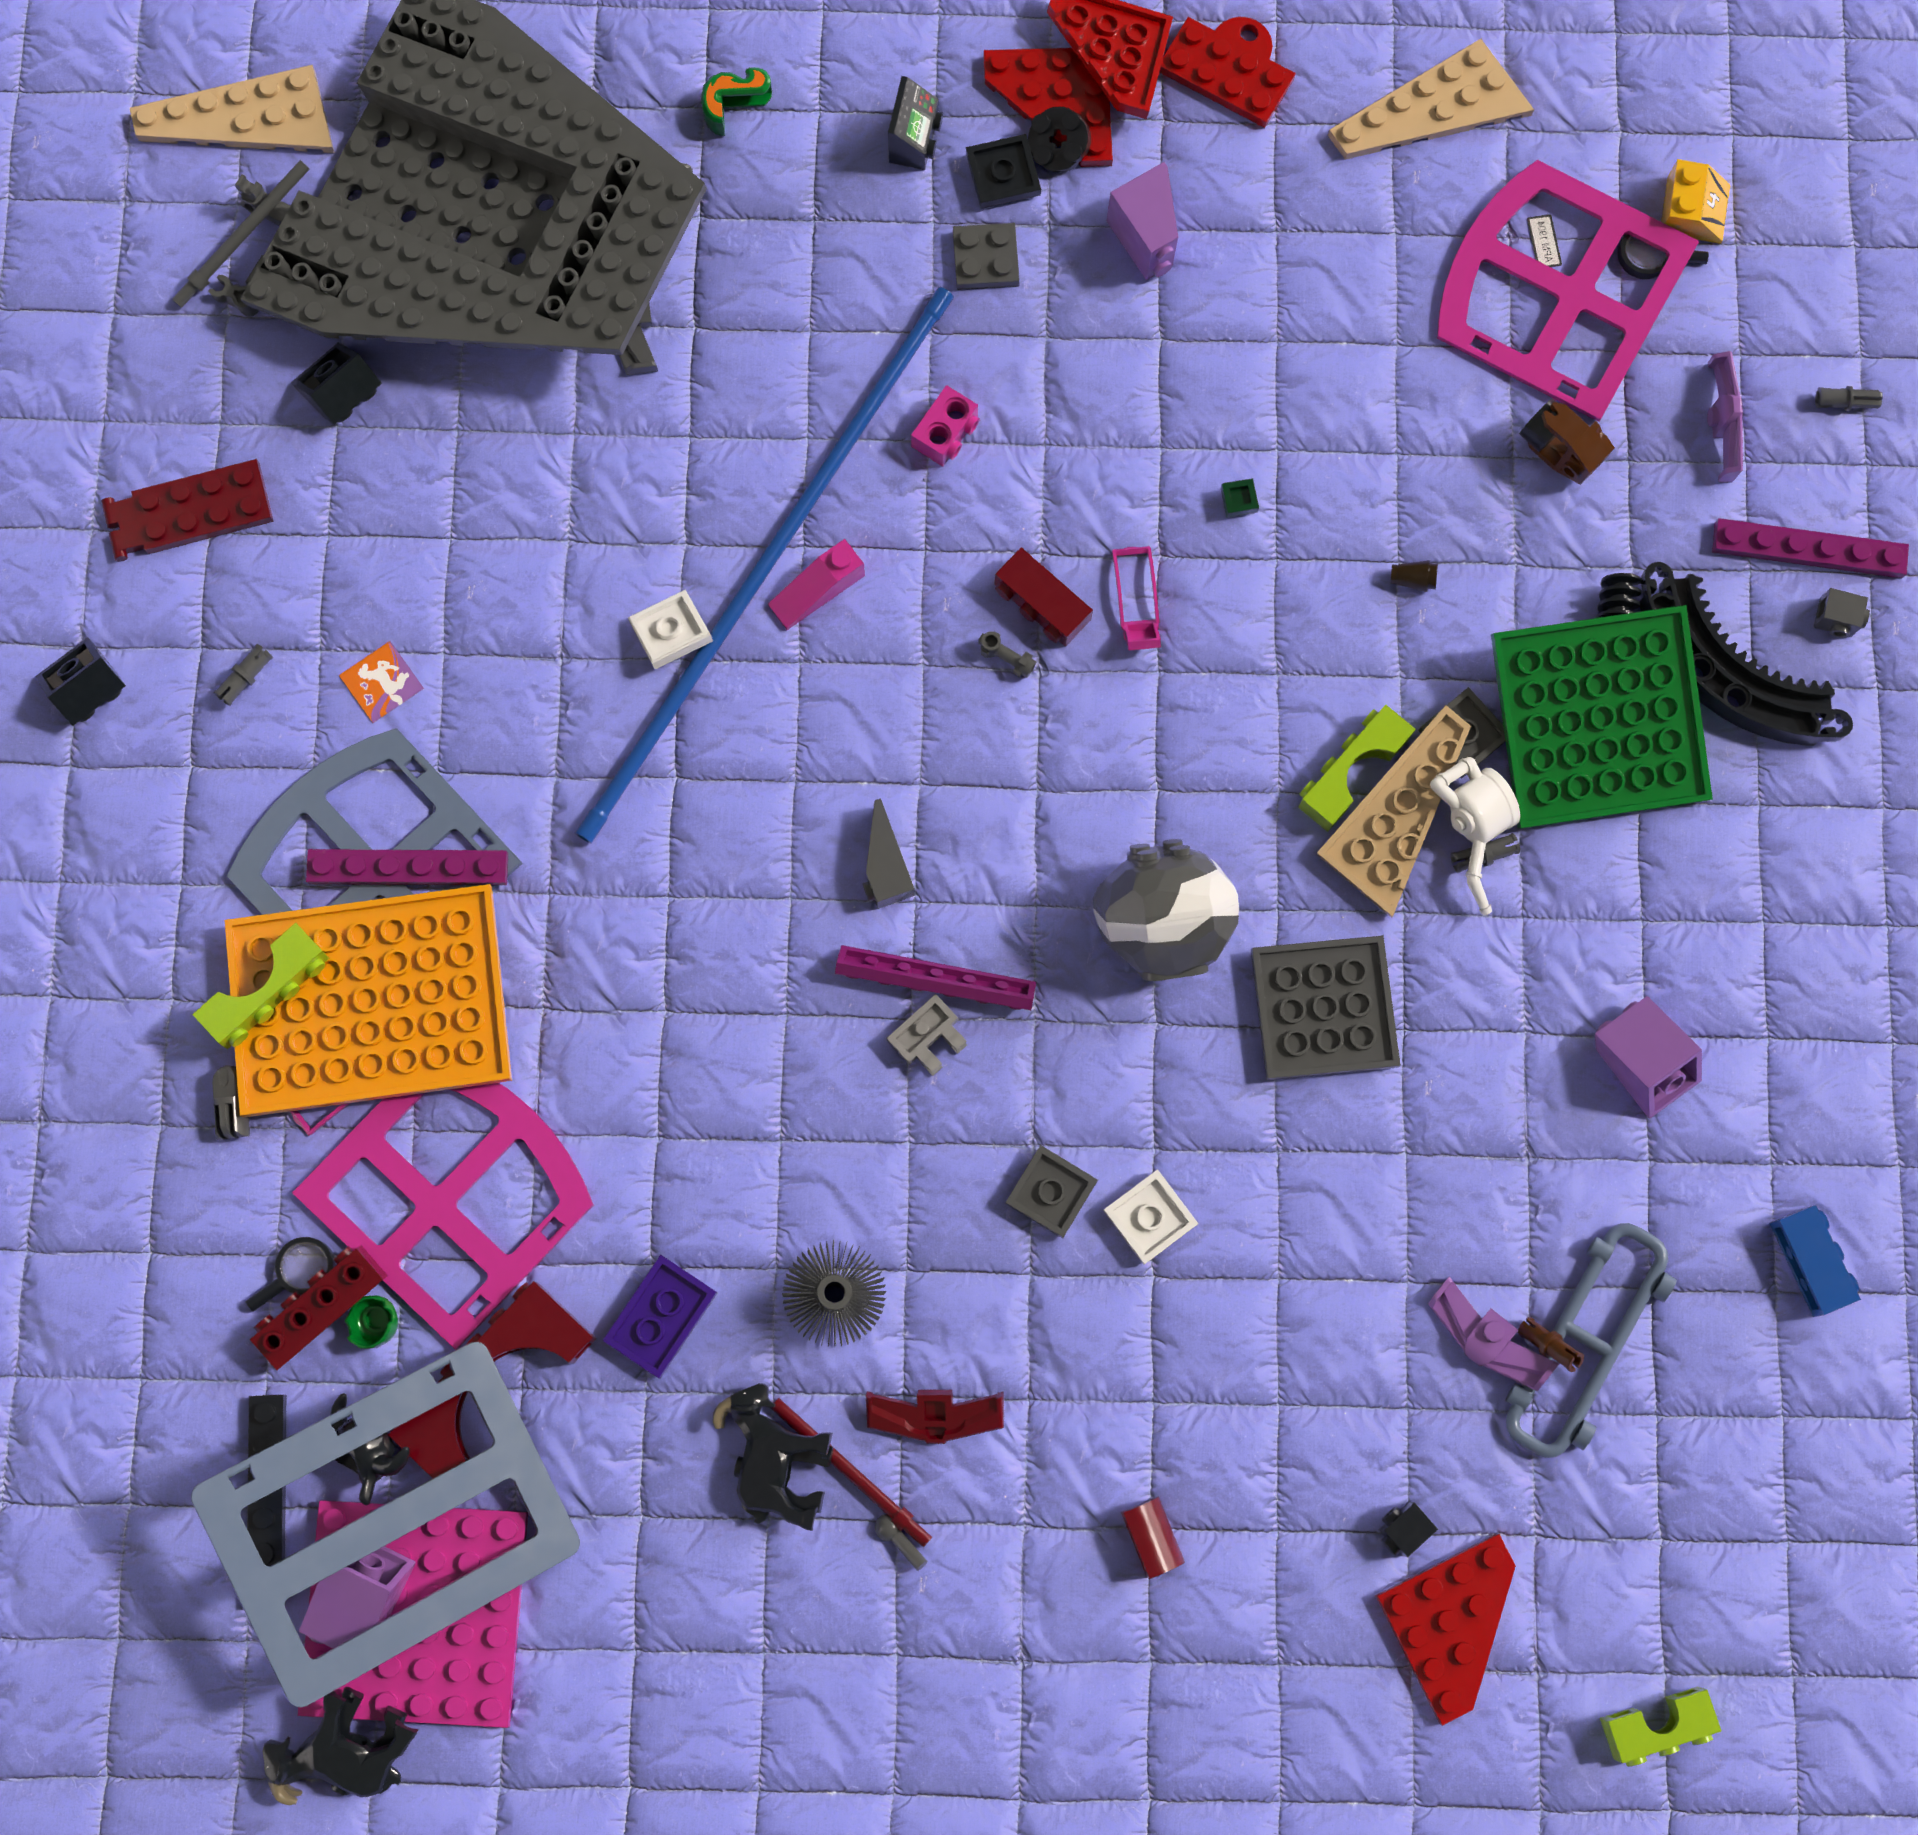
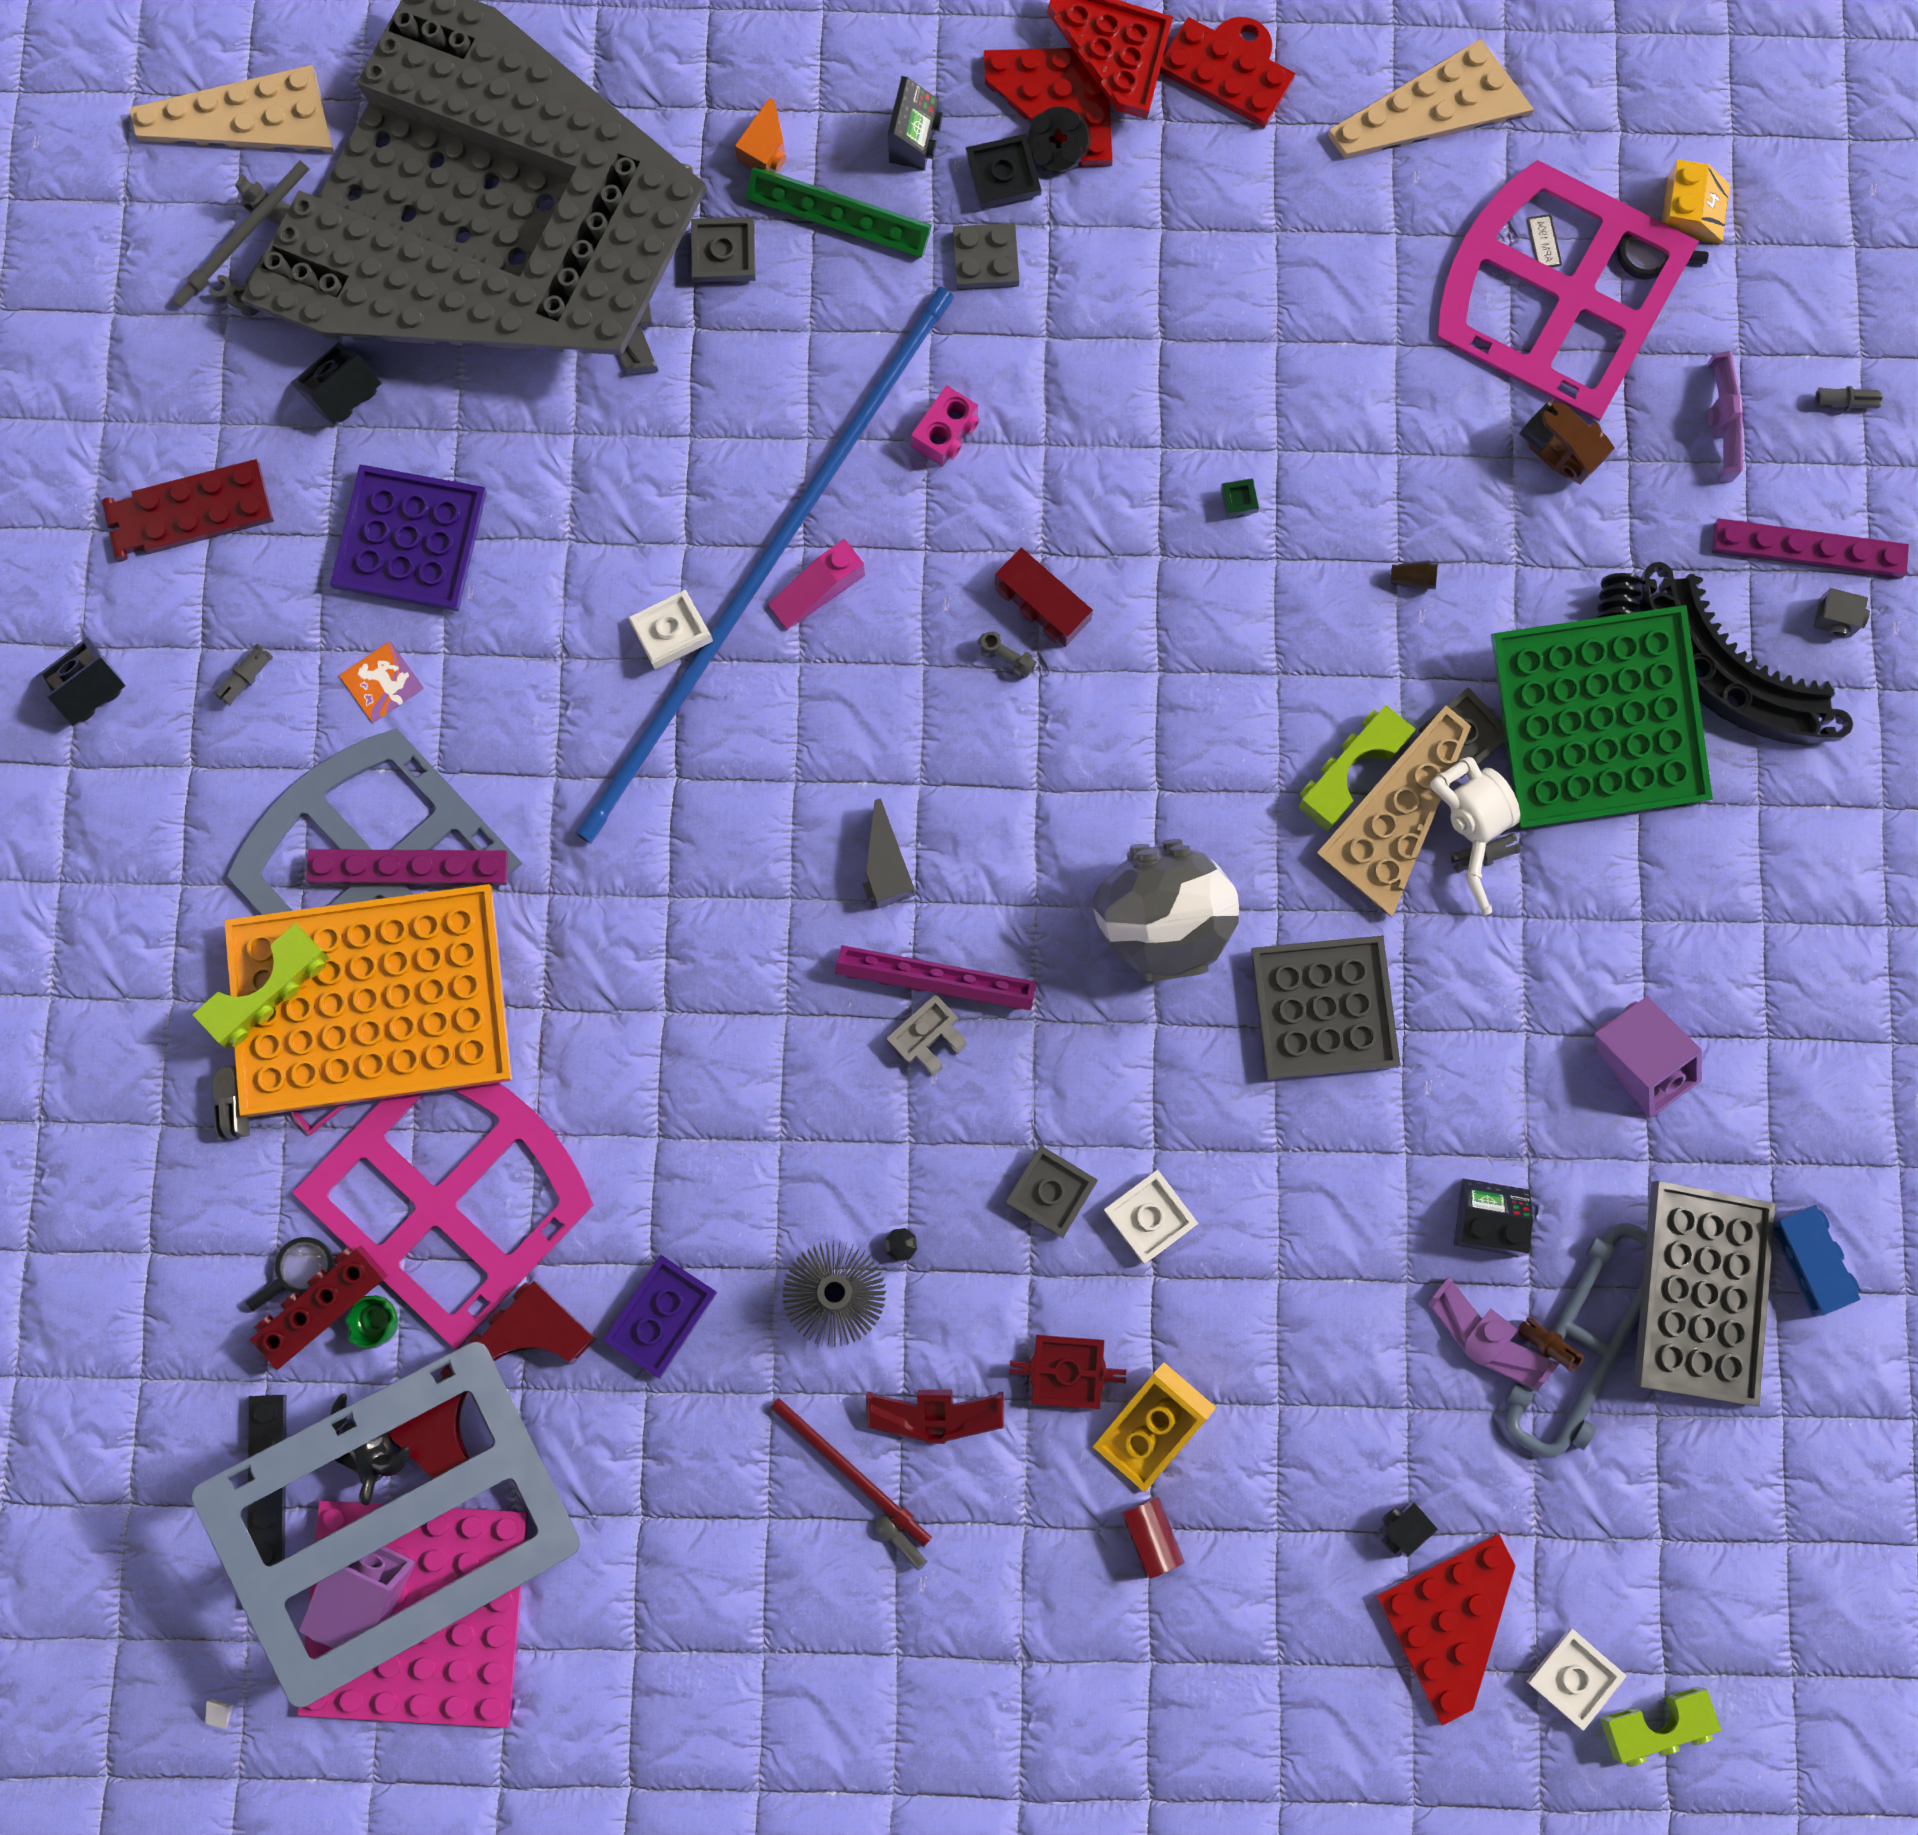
black animal [262,1687,418,1805] -> none
green animal [701,67,772,136] -> none
black animal [713,1383,834,1531] -> none
medium lavender slope [1106,162,1178,280] -> none
dark pink piece [1112,546,1161,650] -> none
none -> white piece [205,1699,234,1730]
none -> dark purple plate [330,464,487,612]
none -> dark grey plate [691,217,756,283]
none -> orange slope [735,97,786,172]
none -> green plate [745,166,932,258]
none -> black tile [885,1228,917,1262]
none -> dark red plate [1009,1335,1127,1409]
none -> yellow slope [1093,1362,1216,1493]
none -> black slope [1454,1178,1533,1257]
none -> white plate [1526,1628,1627,1731]
none -> plate [1633,1181,1776,1407]

